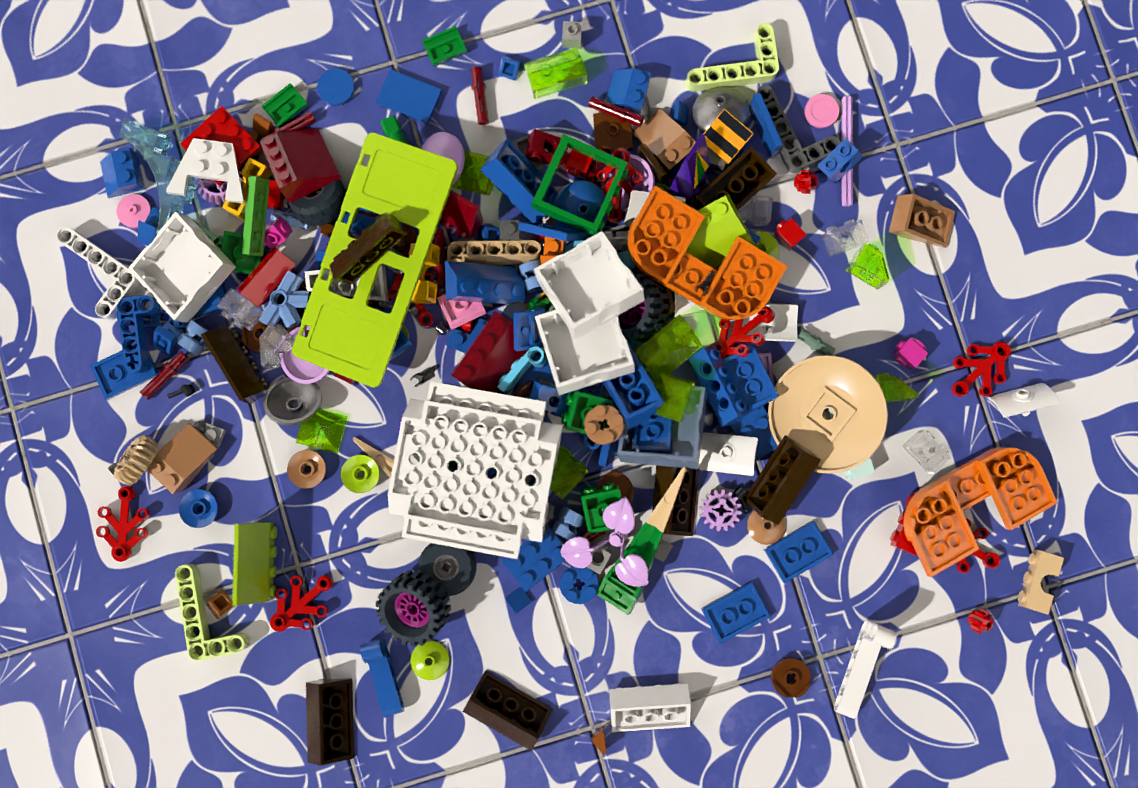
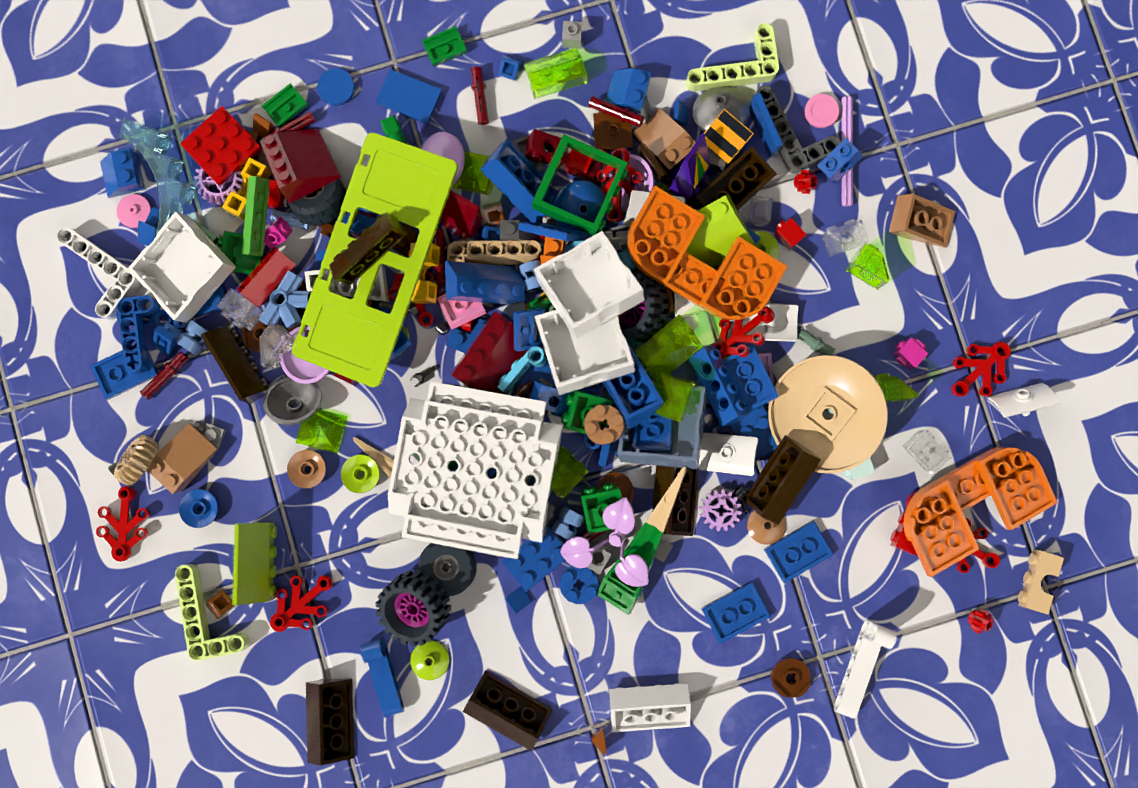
white wing [166,138,245,204] -> none
black hand [167,384,196,399] -> none
black hand [695,271,714,296] -> none
none -> dark orange slope [482,202,505,226]

